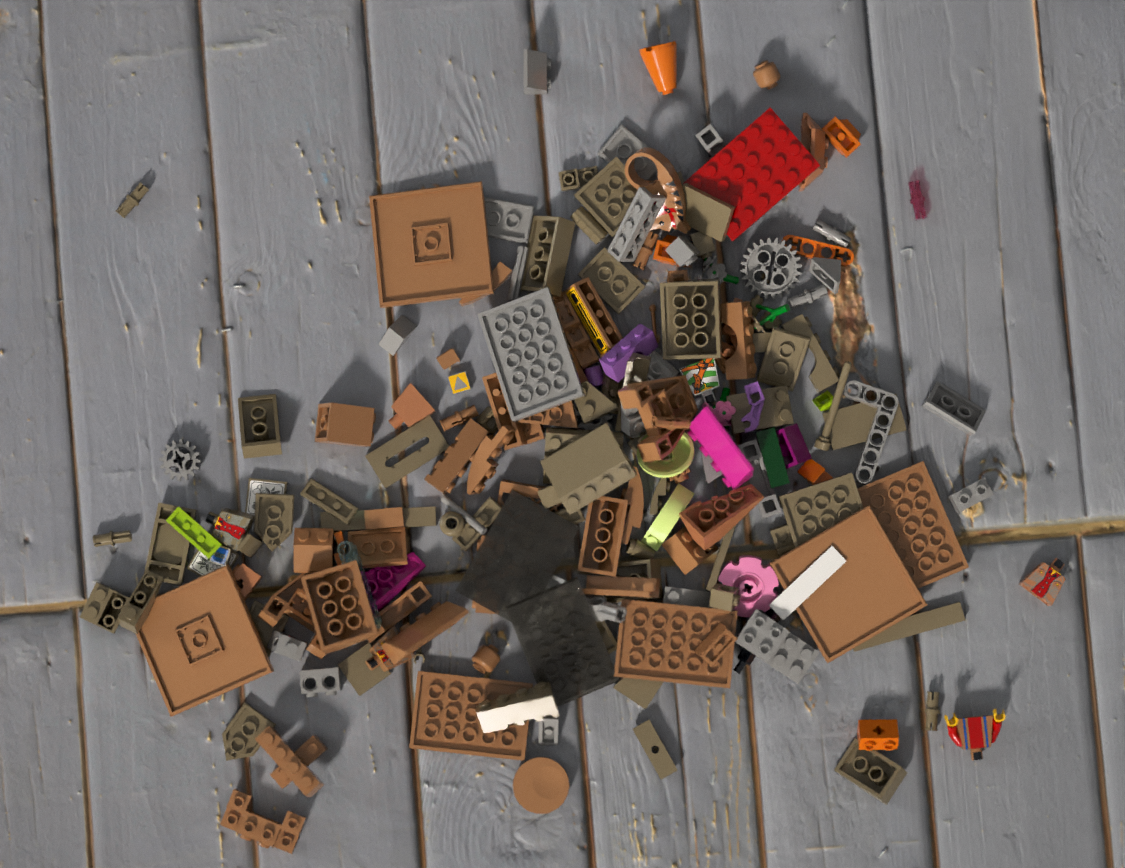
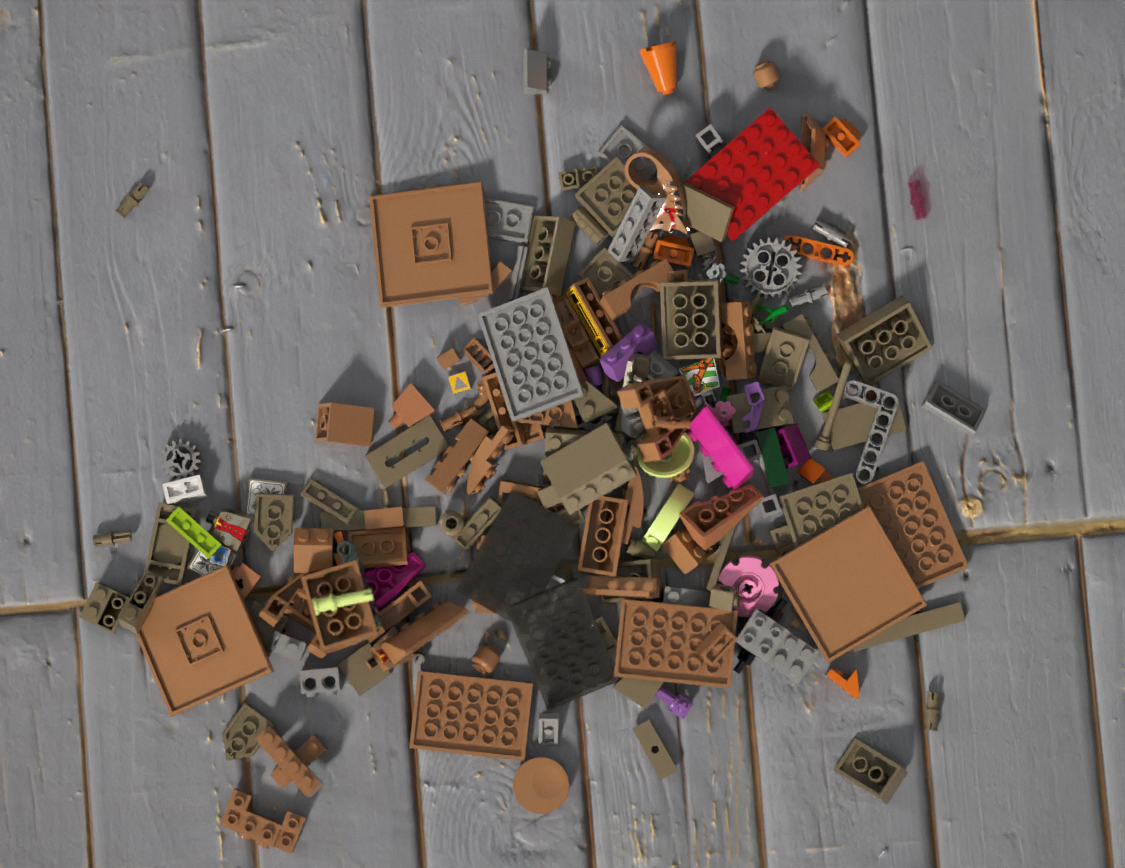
dark tan slope [237,533,263,558] -> none
dark tan slope [238,394,282,459] -> none
light grey slope [378,315,417,356] -> none
light grey piece [441,495,487,535] -> none
wedge [476,682,559,733] -> none
light grey piece [573,594,627,623] -> none
dark tan slope [649,478,670,515] -> none
light grey brick [665,235,700,267] -> none
white sticker [769,546,846,621] -> none
light grey slope [809,257,841,294] -> none
orange brick [857,719,899,751] -> none
torso [944,709,1005,760] -> none
light grey brick [948,478,994,513] -> none
torso [1019,558,1065,606] -> none
none -> white hinge [162,474,207,506]
none -> yellowish green pin [313,588,374,615]
none -> medium nougat slope [461,337,496,376]
none -> medium nougat arm [473,380,489,410]
none -> medium nougat arch [600,259,674,320]
none -> medium lavender axle [656,686,694,719]
none -> orange slope [825,668,860,699]
none -> dark tan slope [836,295,933,386]

